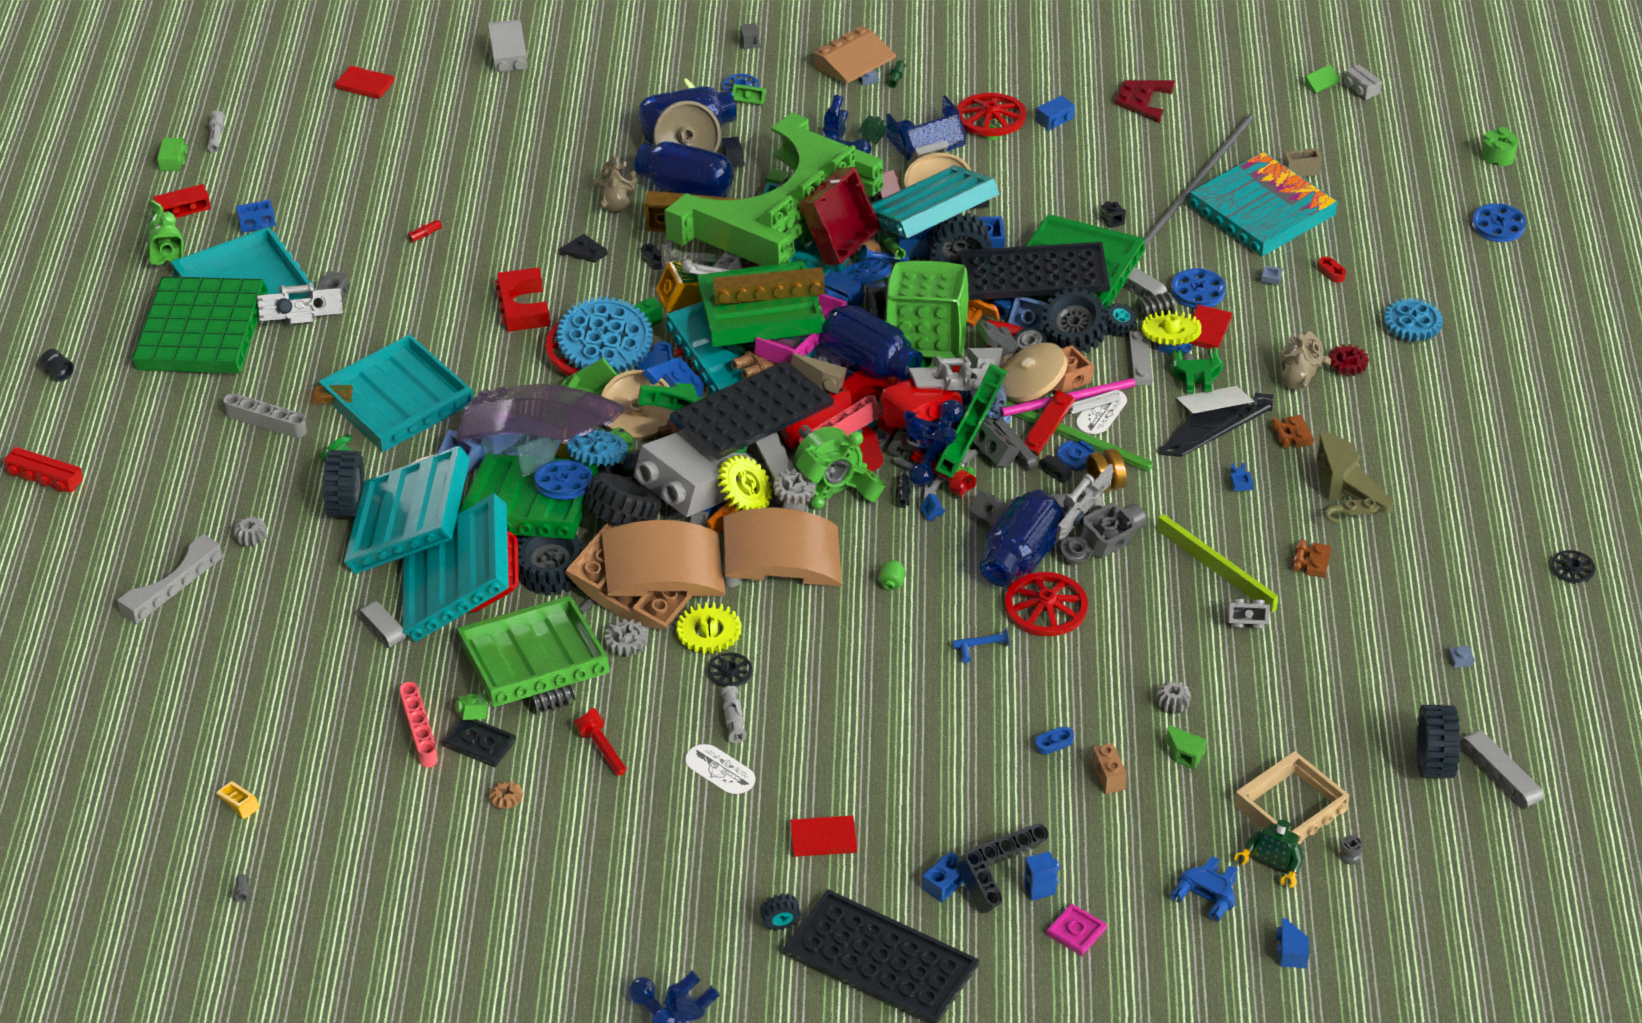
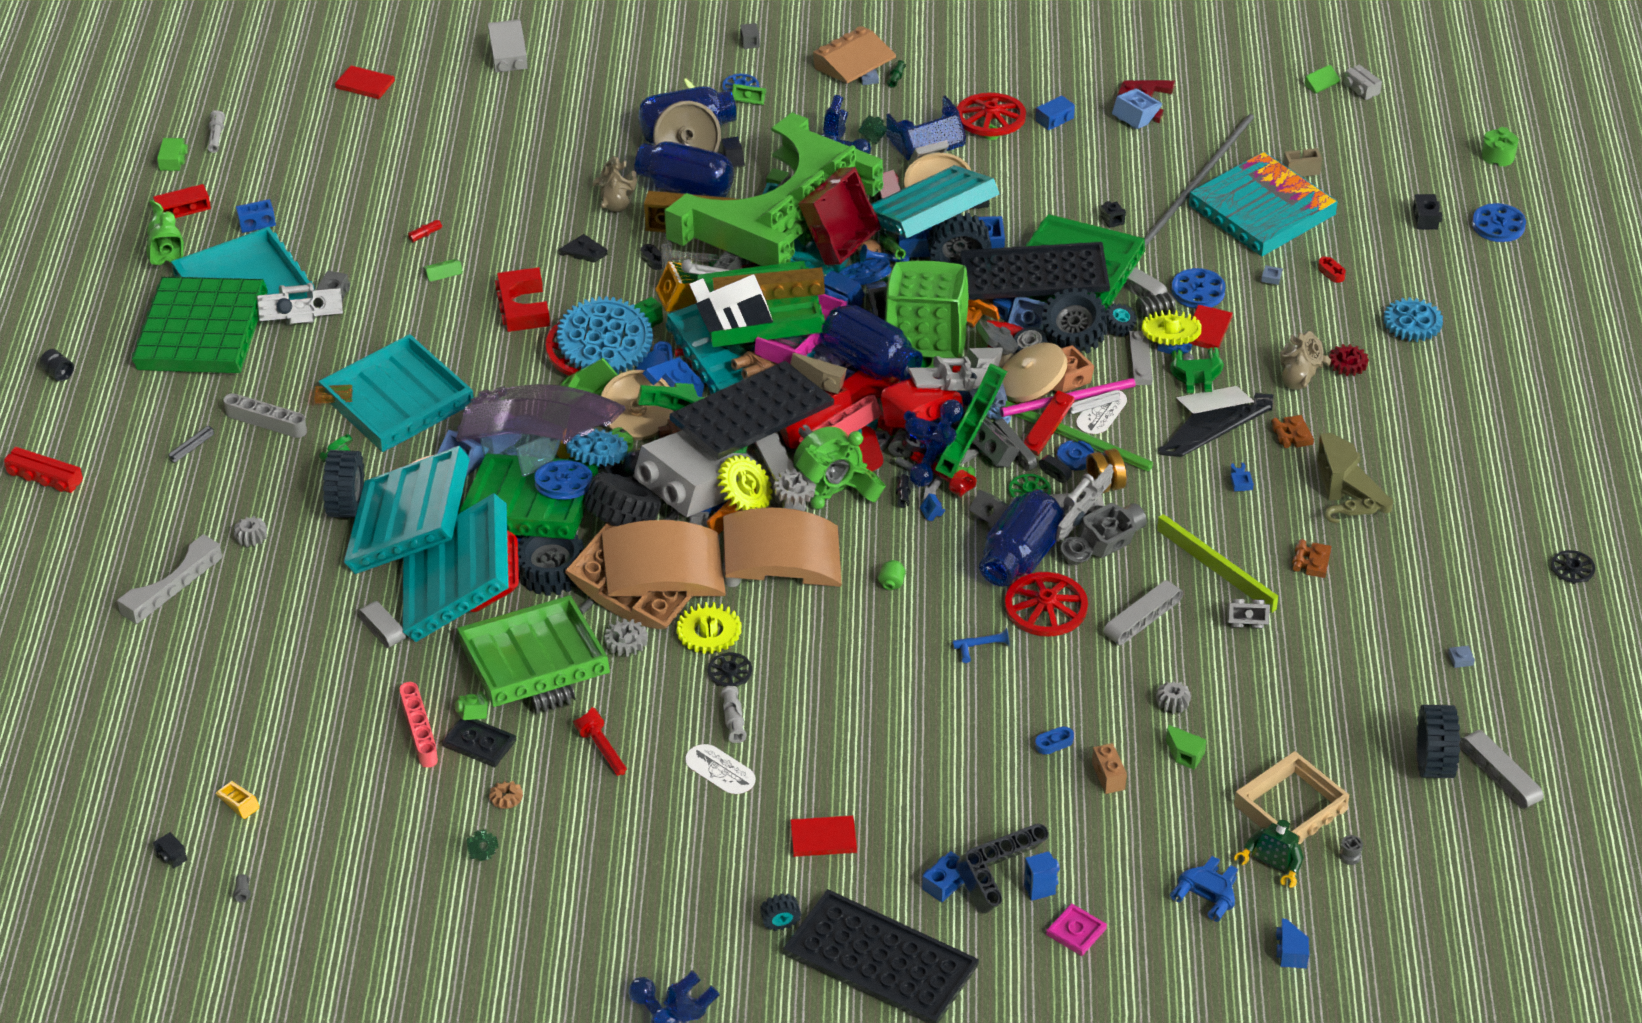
none -> black brick [152,832,187,869]
none -> axle [168,426,214,463]
none -> bright green slope [423,259,463,281]
none -> clear green brick [465,829,499,861]
none -> sticker [690,274,773,332]
none -> green wheel [1009,474,1051,498]
none -> light grey beam [1103,580,1183,645]
none -> medium blue slope [1112,88,1162,129]
none -> black brick [1412,194,1442,230]

